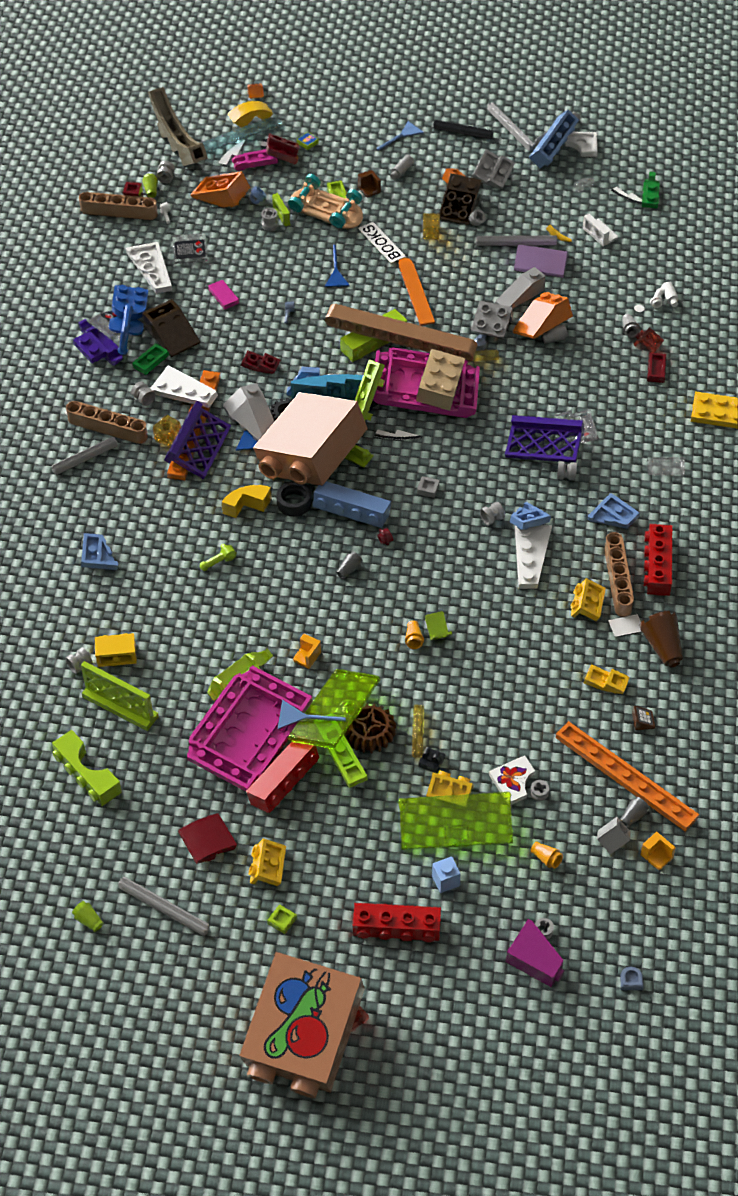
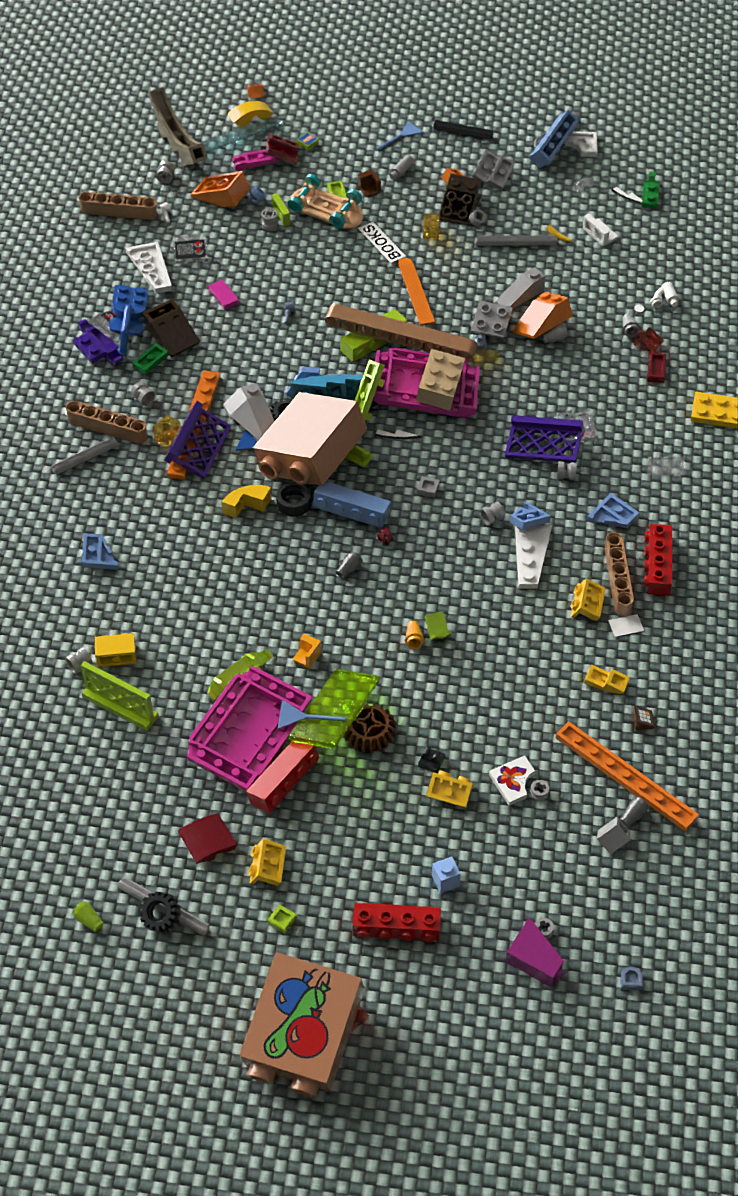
lime arch [52,730,122,806] -> none
dark red panel [123,182,144,197] -> none
lime cone [142,173,158,198] -> none
white wing [150,365,218,408] -> none
lime piece [200,543,237,571] -> none
white sticker [219,140,245,164] -> none
dark red slope [240,350,281,374] -> none
lime hinge [314,715,368,788] -> none
blue piece [325,245,350,287] -> none
clear neon green door [398,792,513,850] -> none
clear yellow axle [412,704,424,758] -> none
light grey axle [487,103,535,151] -> none
lavender slope [514,244,569,278] -> none
light orange cone [531,842,563,869] -> none
reddish brown cone [639,611,683,668] -> none
light orange panel [640,832,676,870] -> none
none -> black tyre [139,892,181,932]

